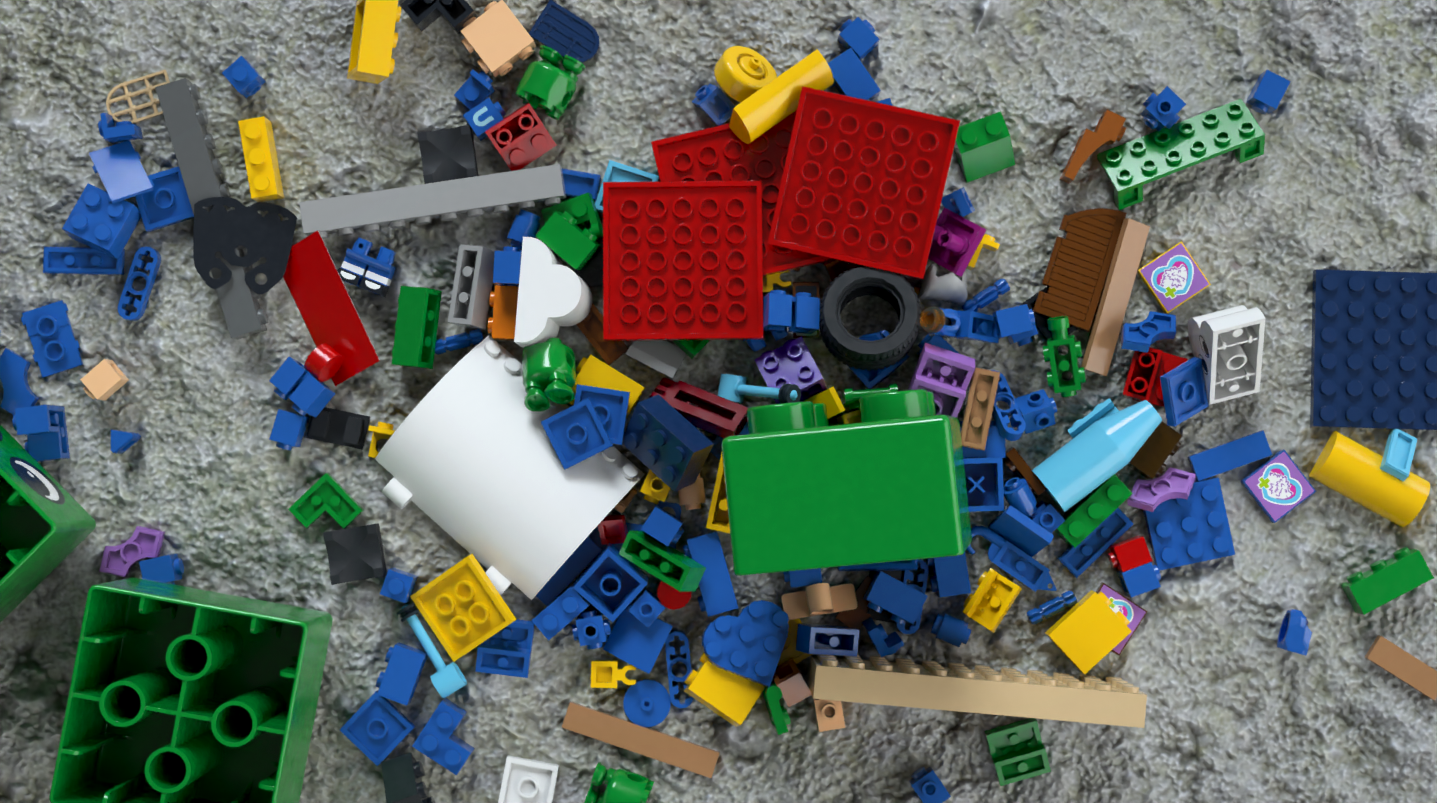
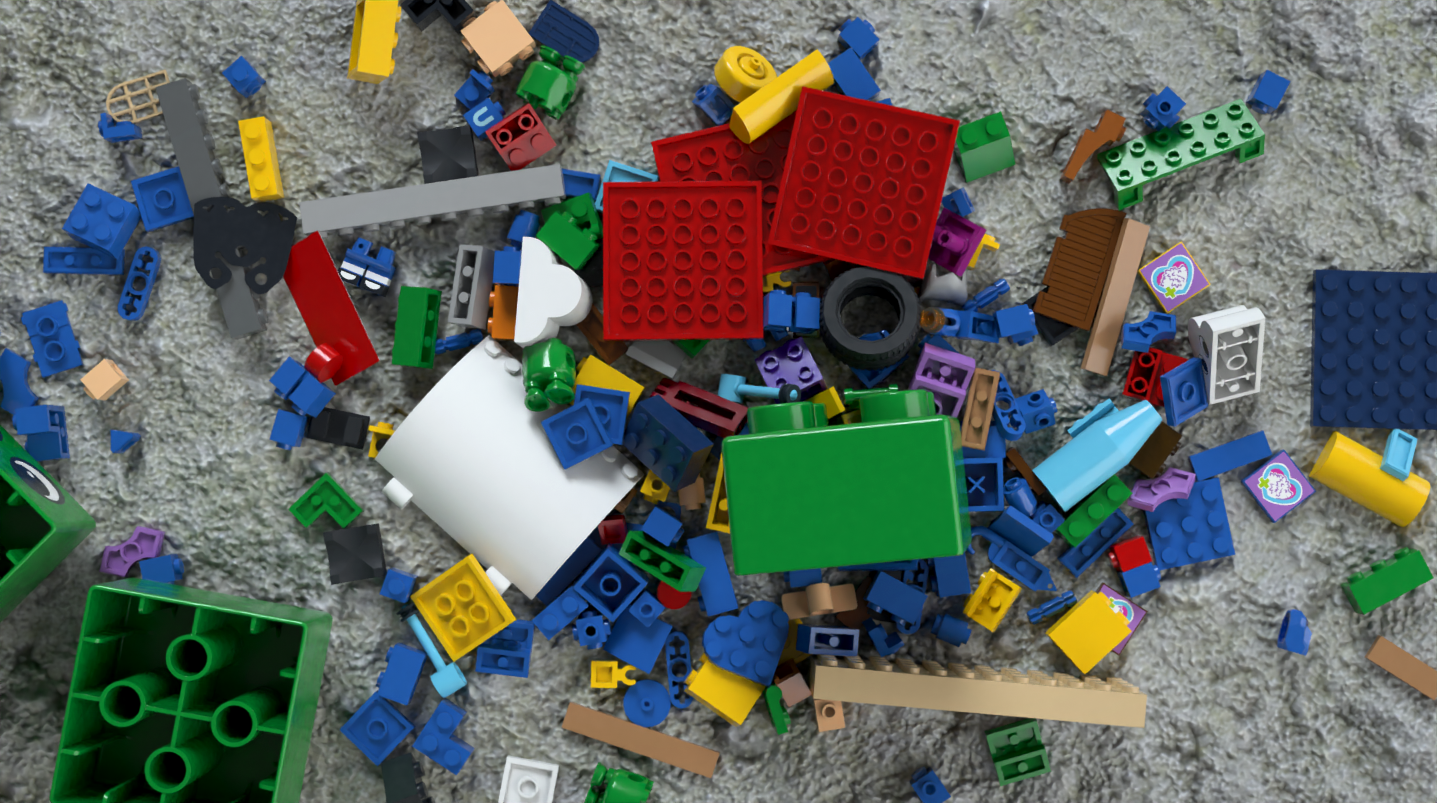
piece [89,140,155,203] -> none
green brick [1043,316,1086,397] -> none

